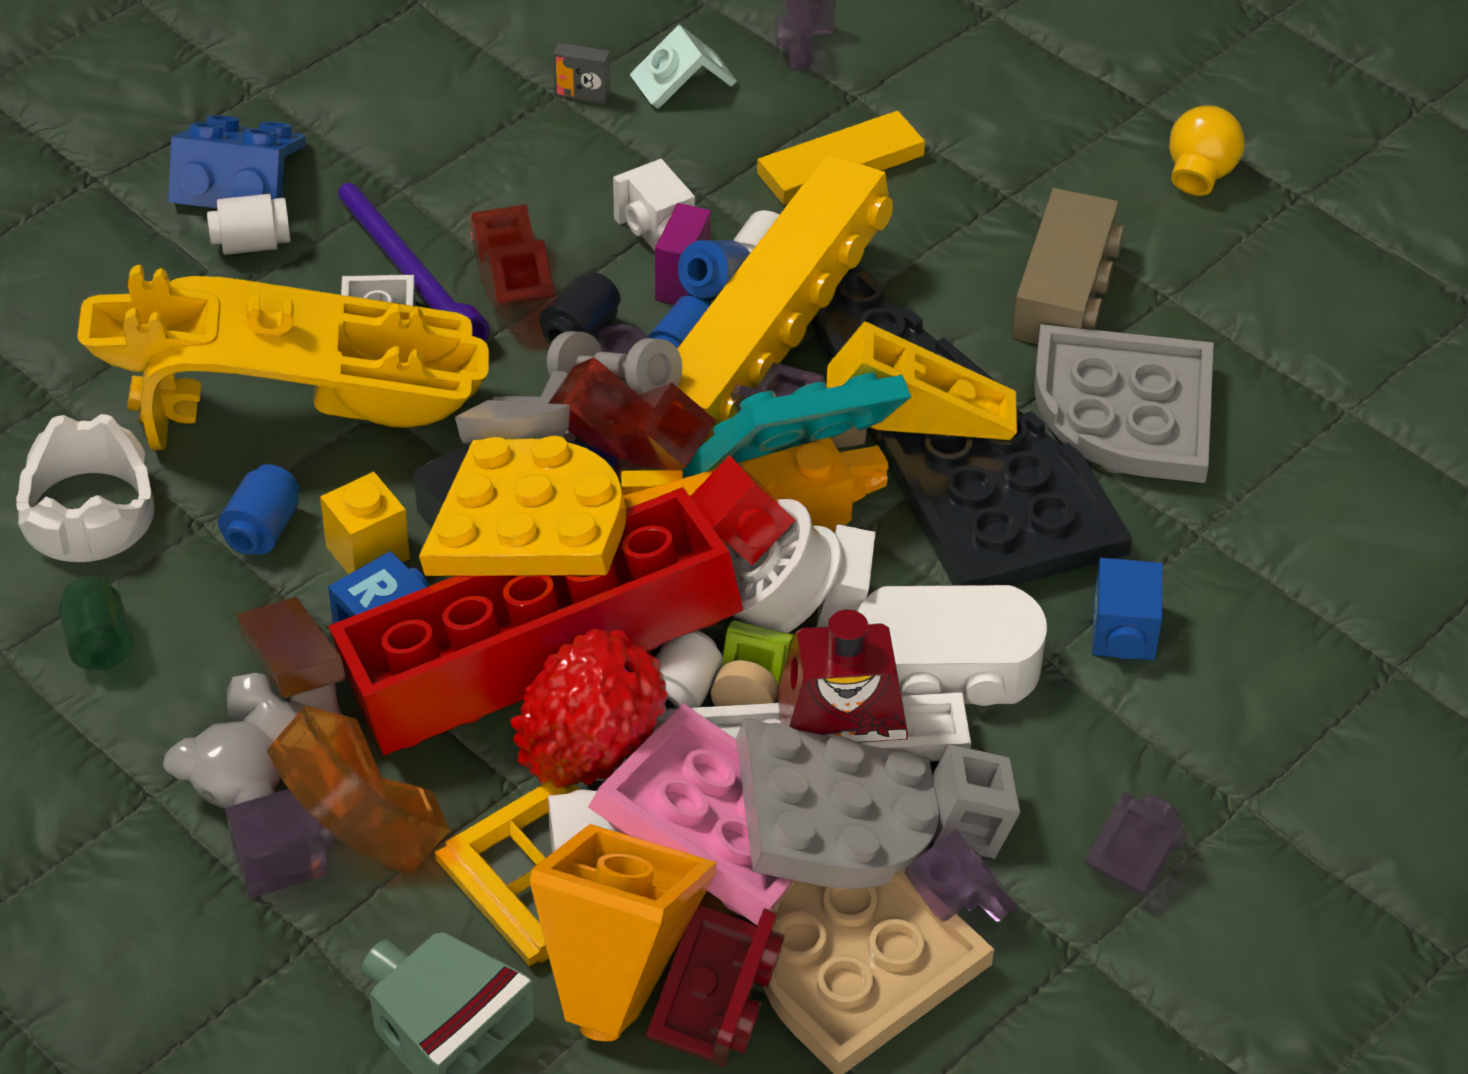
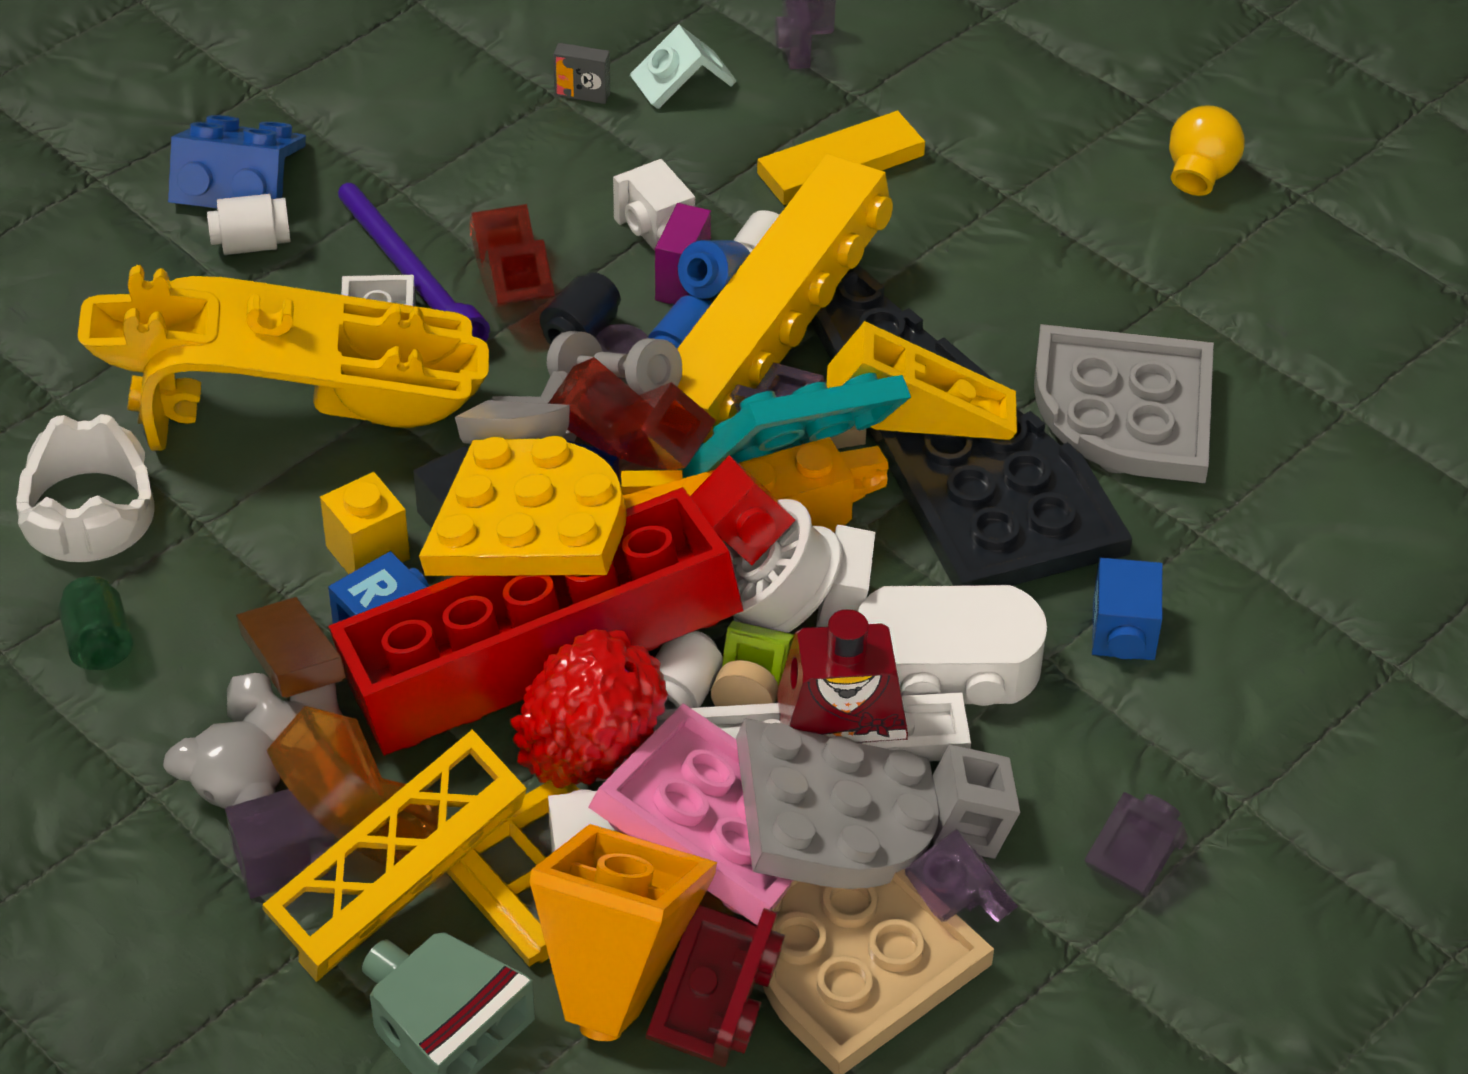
blue brick [218,464,300,555] -> none
dark tan brick [1011,188,1125,344] -> none
none -> yellow fence [262,729,527,982]

